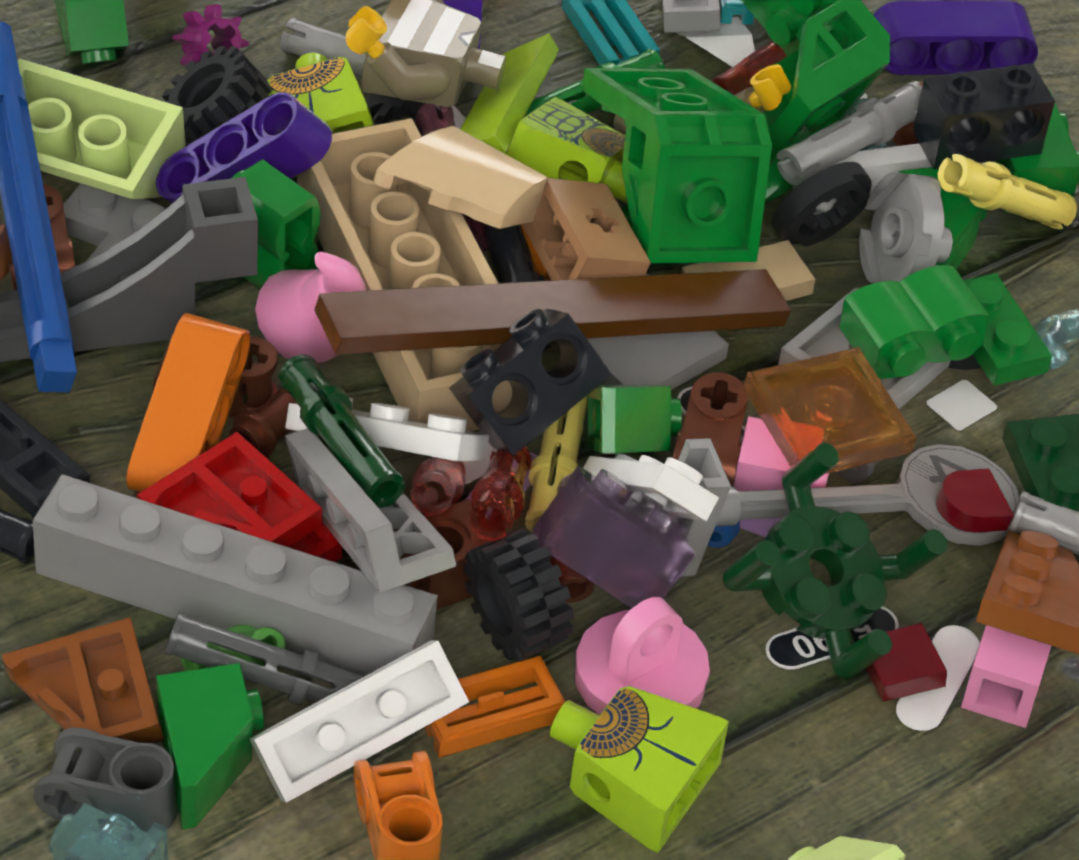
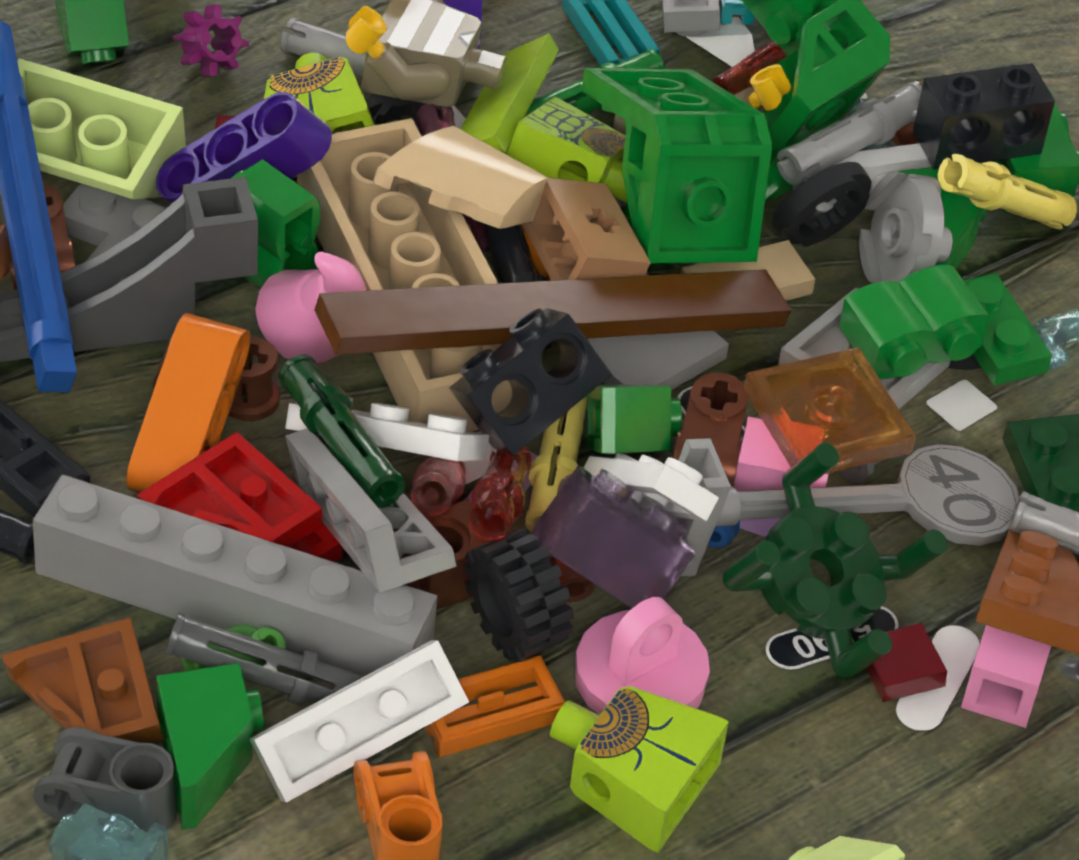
black tyre [162,46,272,146] -> none
copper pin [229,388,296,458] -> none
dark purple beam [873,0,1038,75] -> none
dark red tile [936,468,1014,533] -> none

